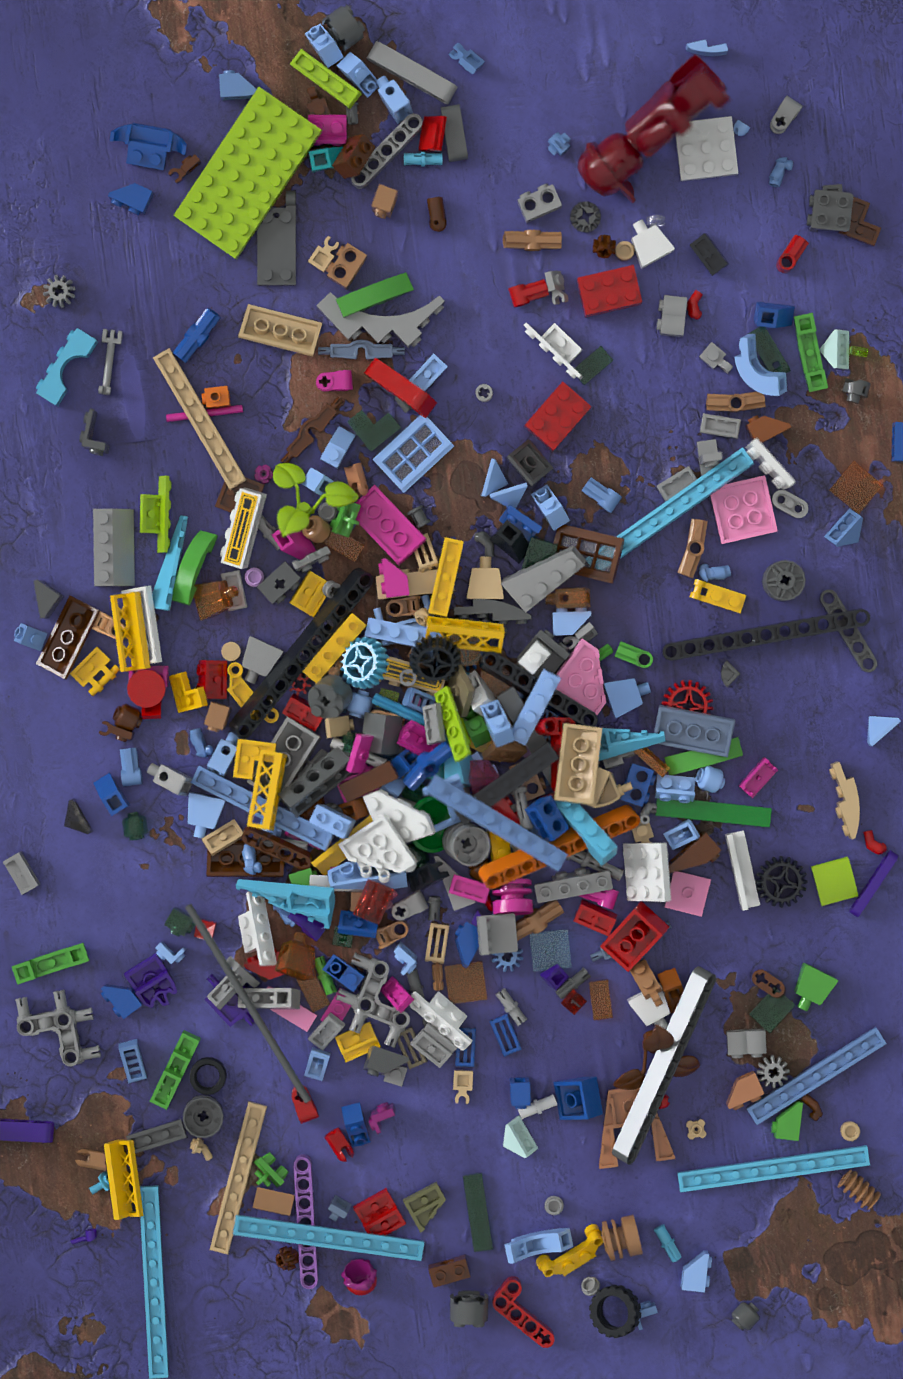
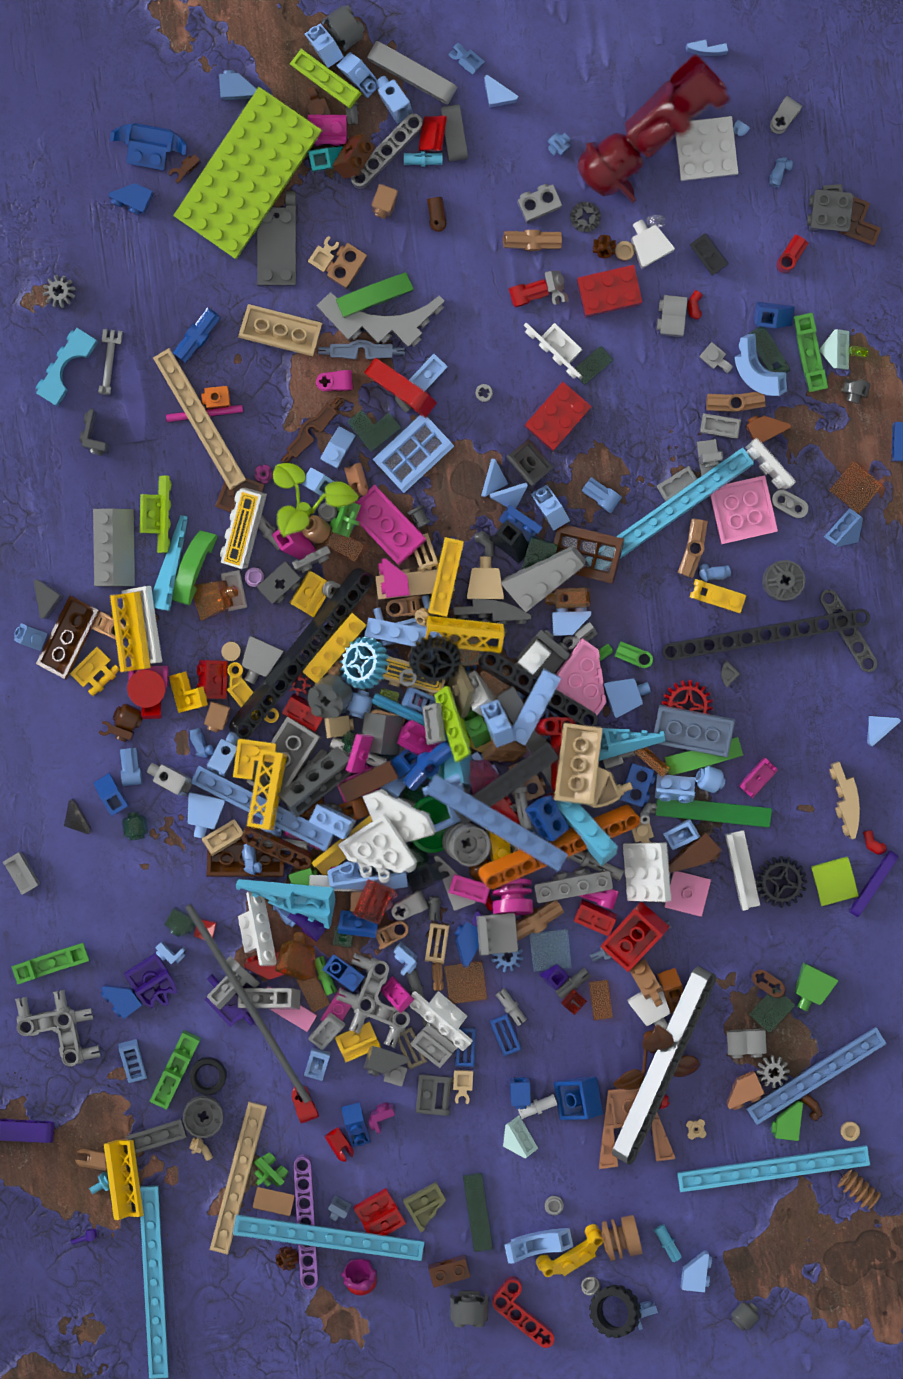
none -> dark grey plate [415,1074,454,1116]
none -> light blue slope [484,75,518,108]

